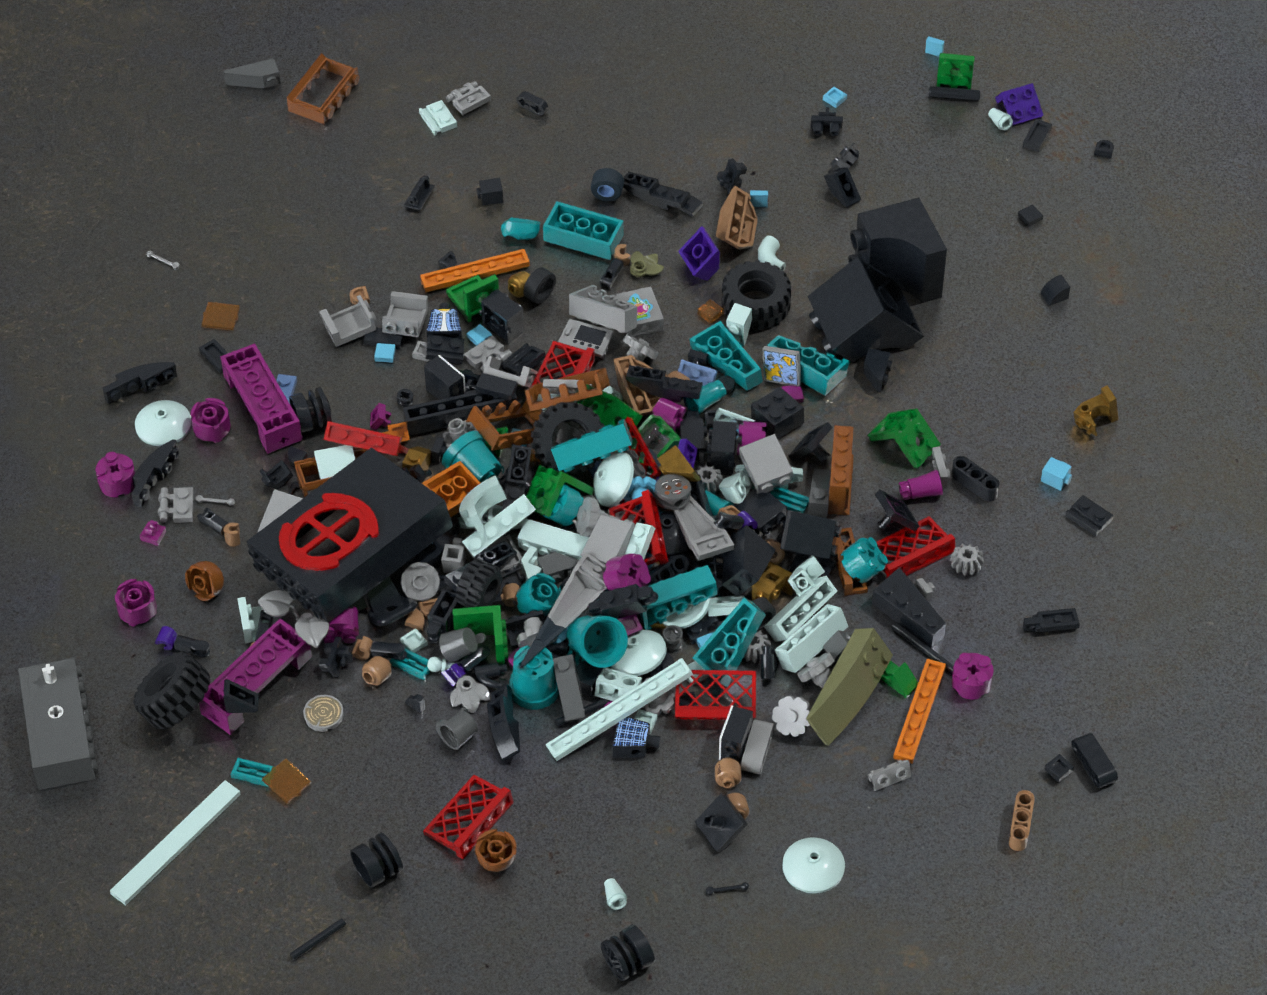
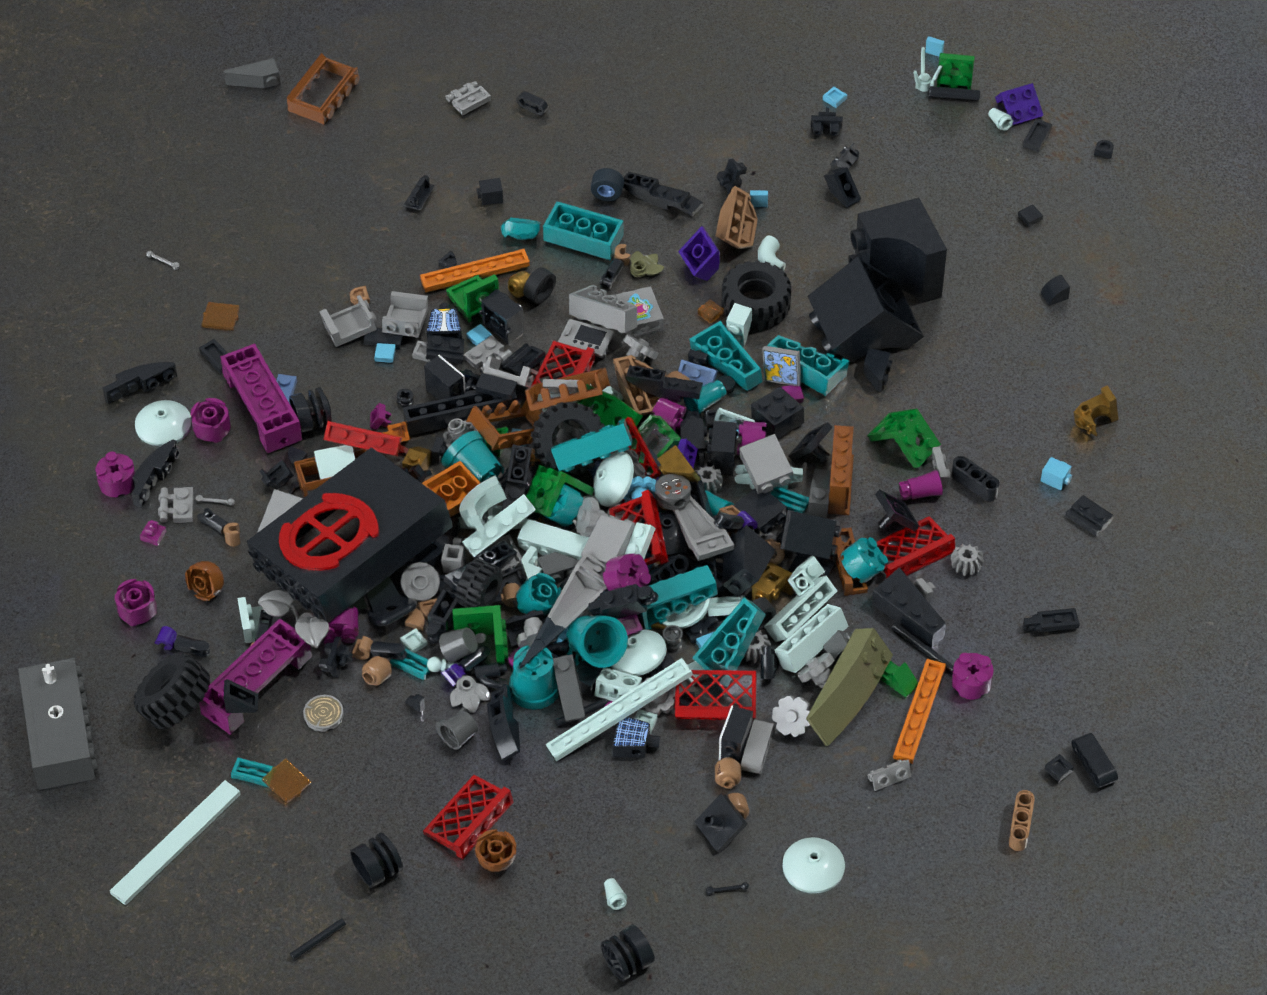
light aqua plate [419,100,457,136] -> none
light aqua slope [719,471,752,504] -> none
none -> light aqua plant [913,47,942,92]

